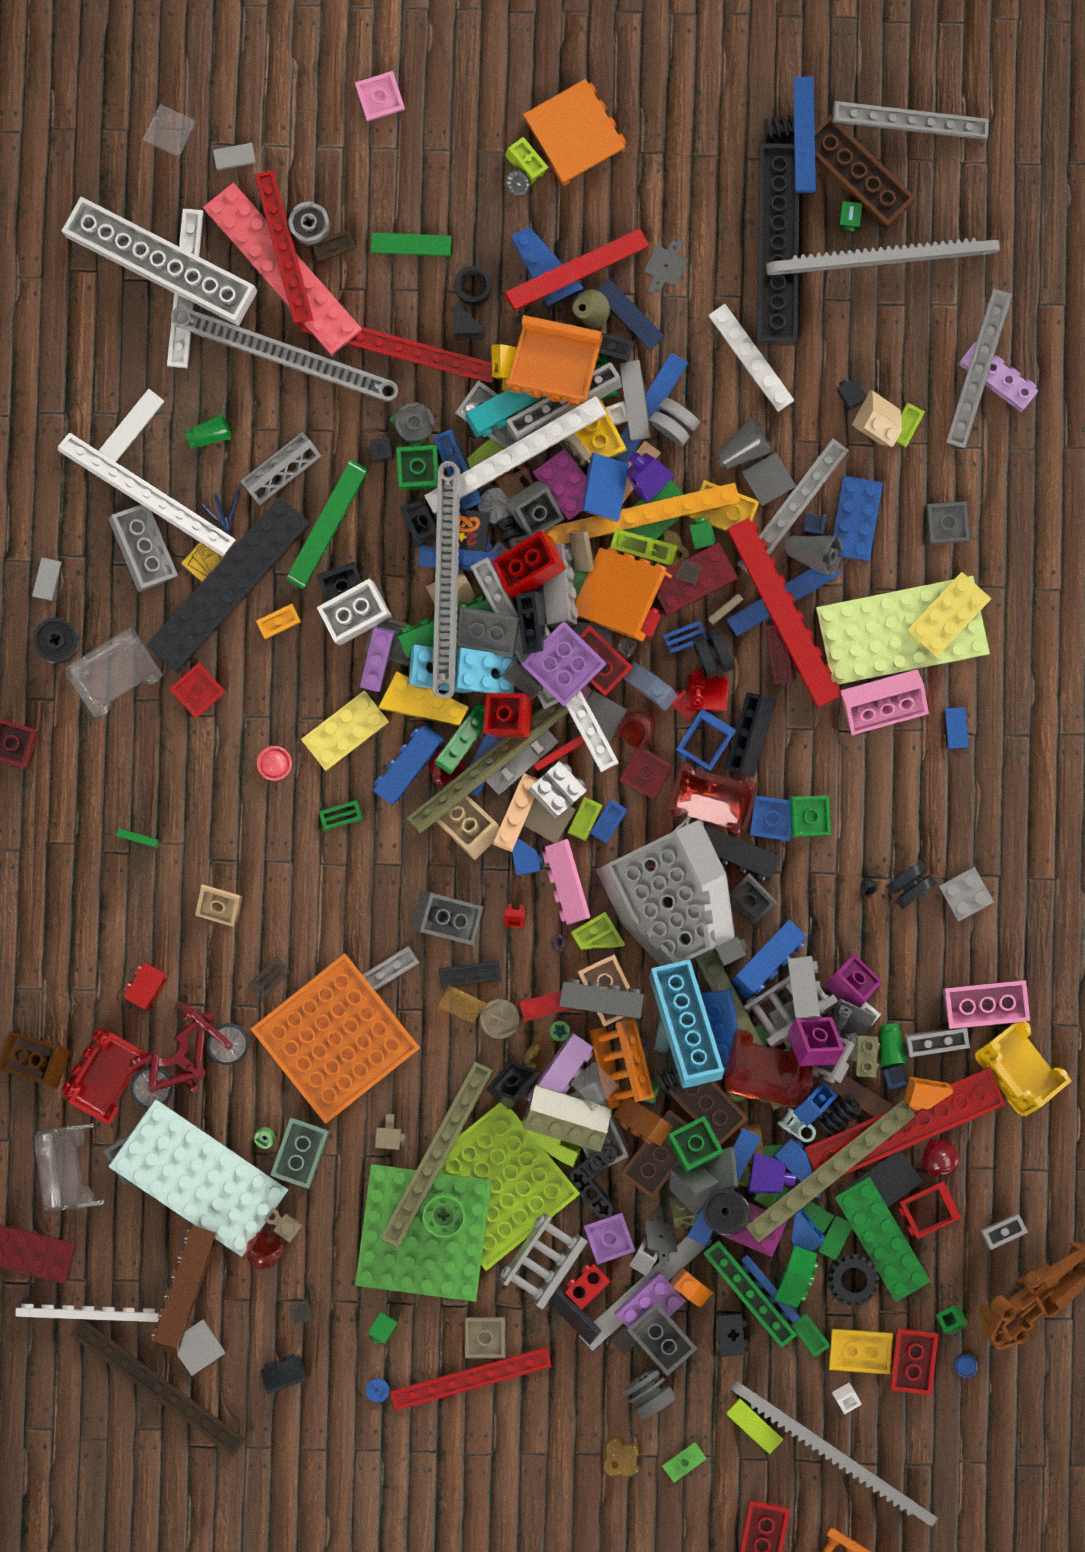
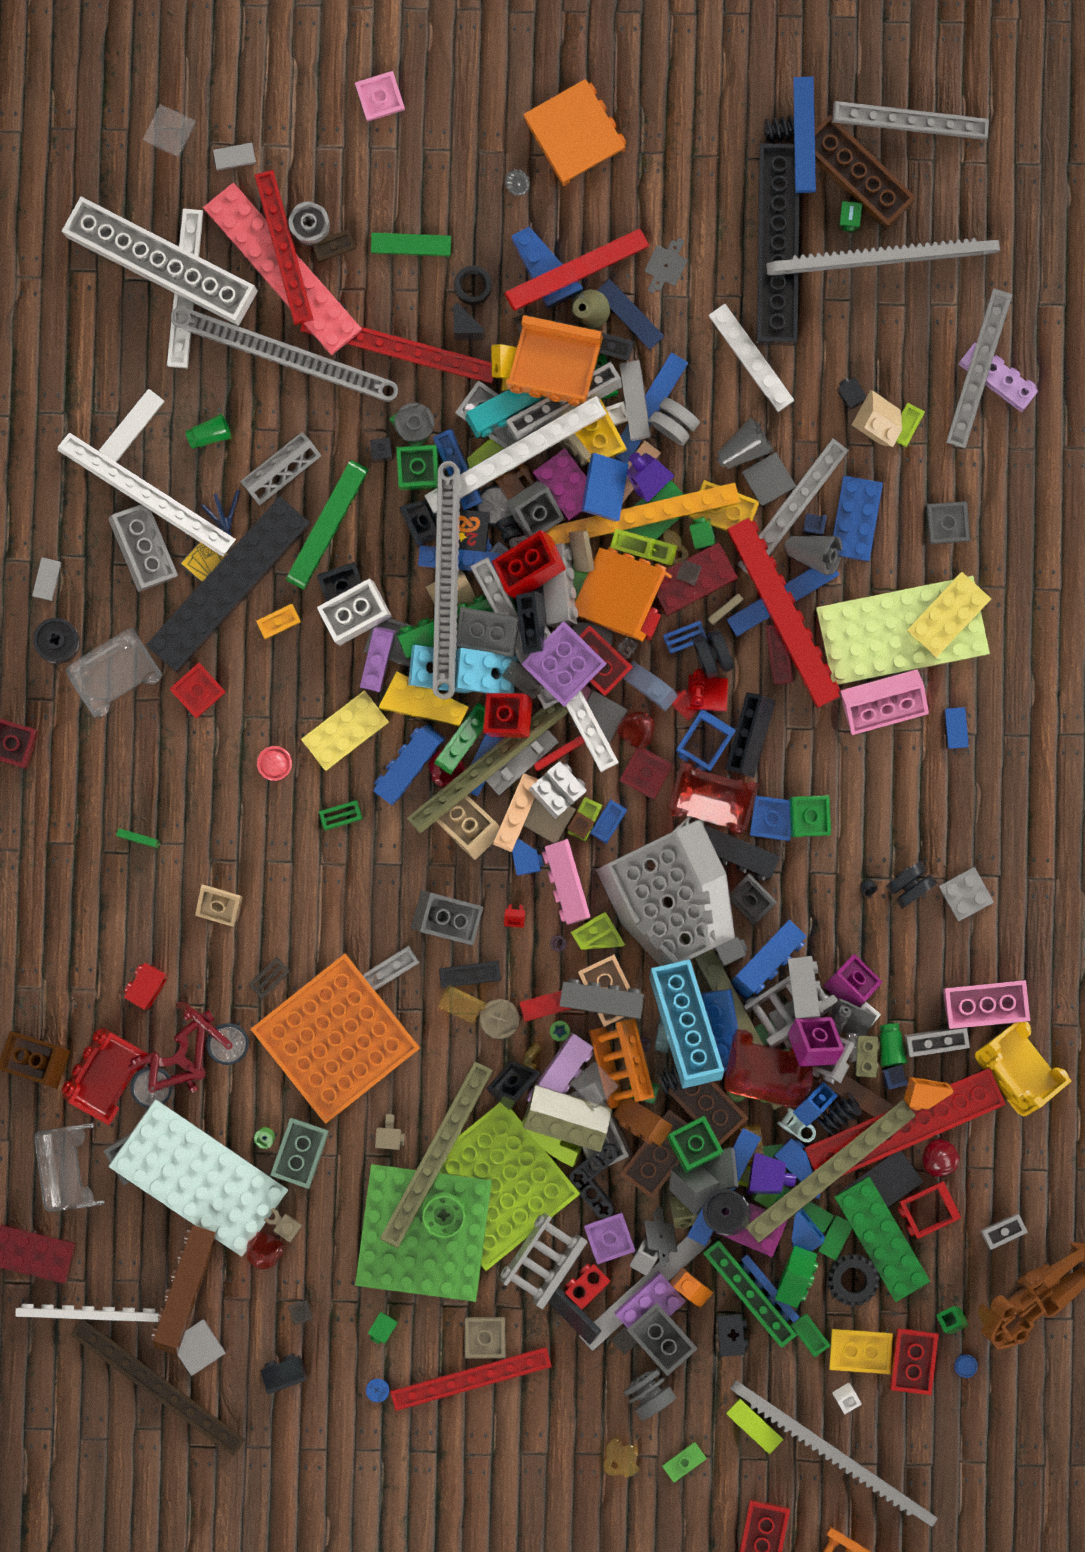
lime hinge [505,137,548,185] -> none
none -> reddish brown plate [567,812,595,839]

